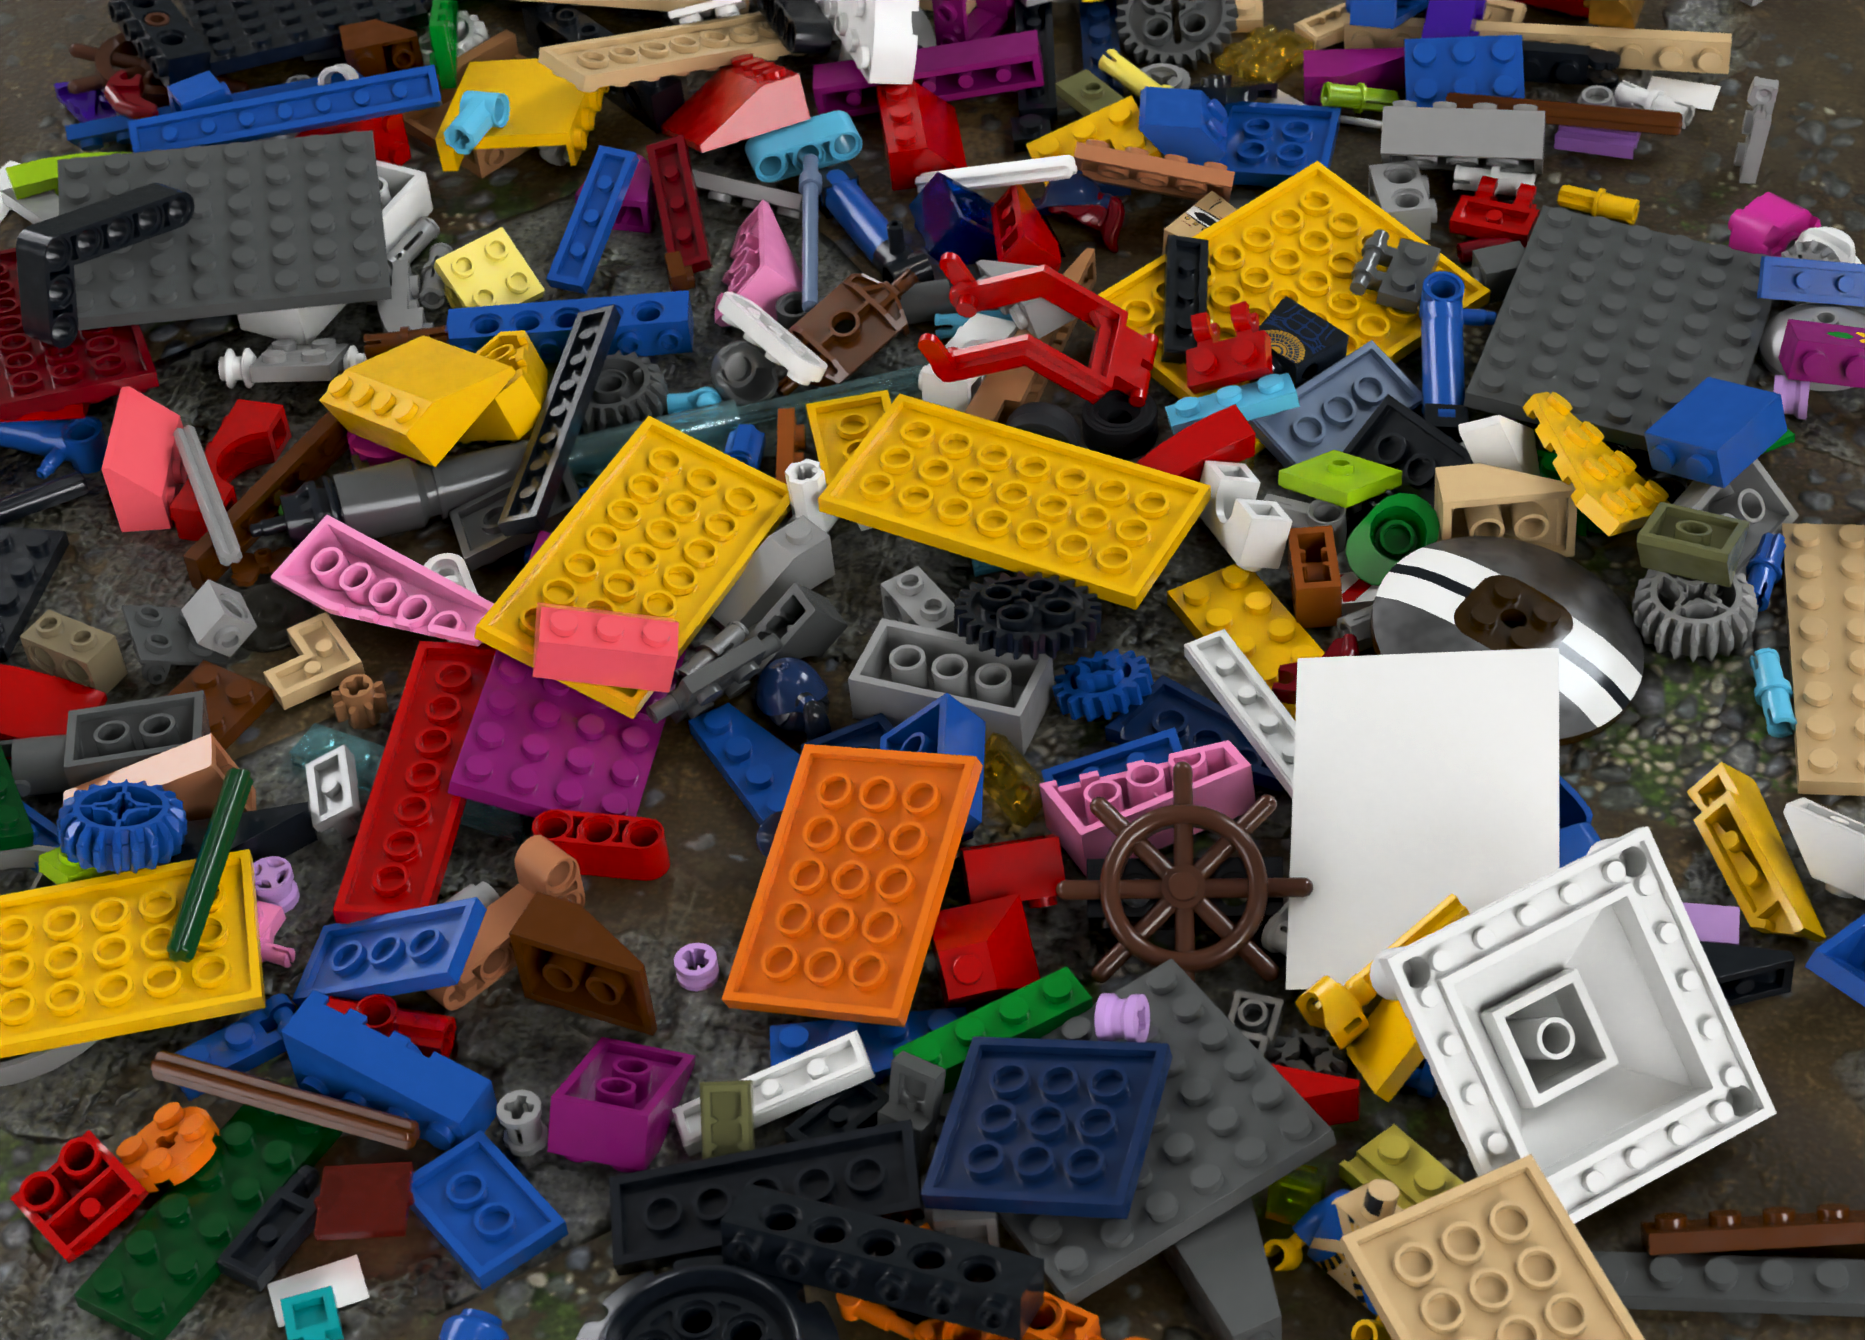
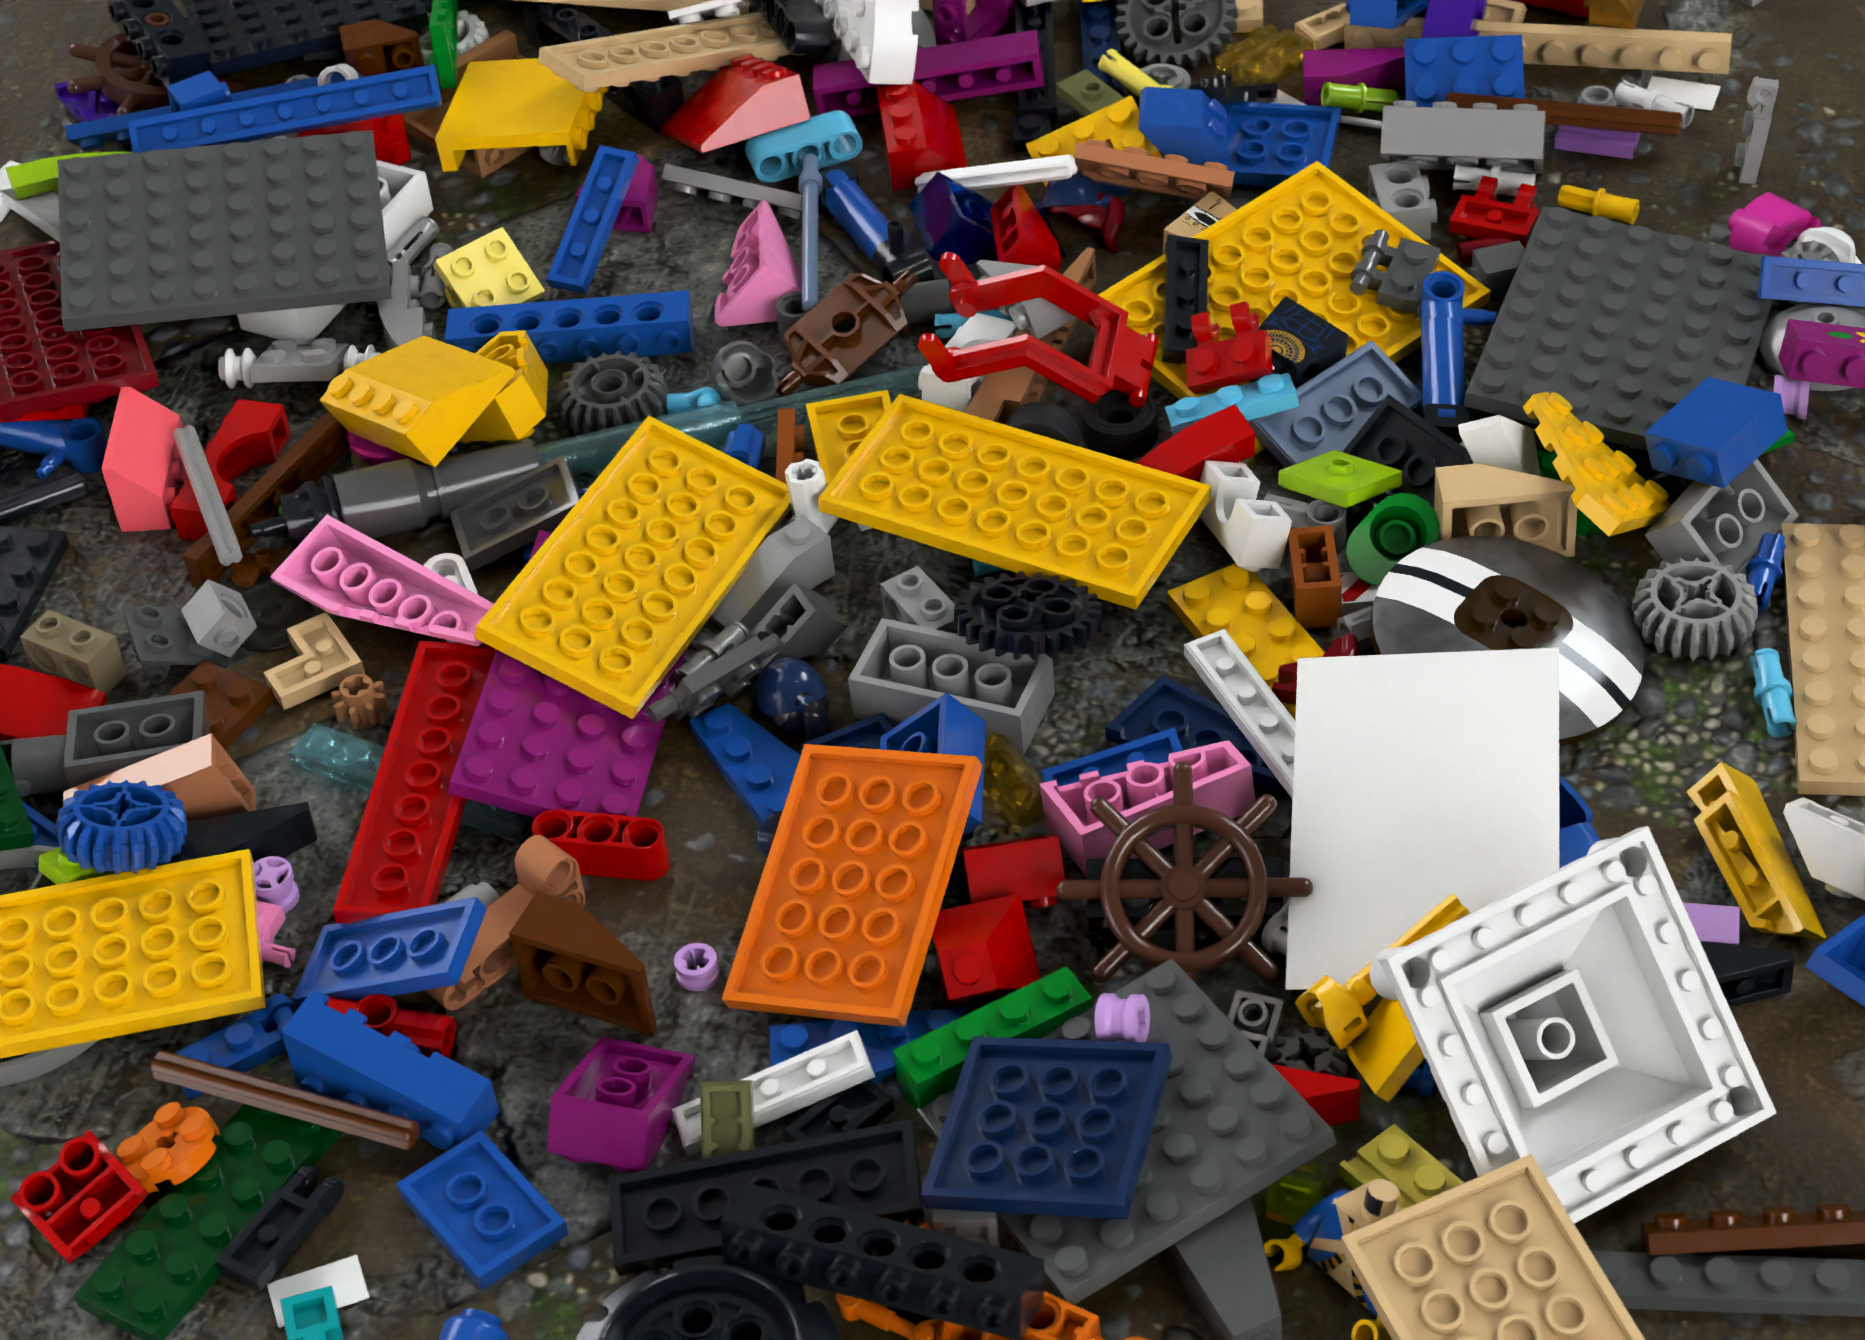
black beam [16,183,195,349] -> none
dark red piece [104,70,159,120] -> none
dark green axle [166,767,253,963] -> none
light grey plate [305,744,361,840] -> none
clear red piece [314,1162,415,1241] -> none
reddish brown pin [364,325,449,360] -> none
medium azure piece [444,90,510,154] -> none
light grey bush [496,1089,549,1157] -> none
black plate [498,305,621,537] -> none
coral slope [532,602,679,693] -> none
dark red plate [646,134,713,274] -> none
reddish brown plate [664,251,696,292] -> none
white plate [717,292,828,386] -> none
dark grey slope [877,1050,946,1170] -> none
blue gear [1052,649,1154,722] -> none
black hinge [1522,41,1620,89] -> none
olive slope [1636,502,1750,588] -> none

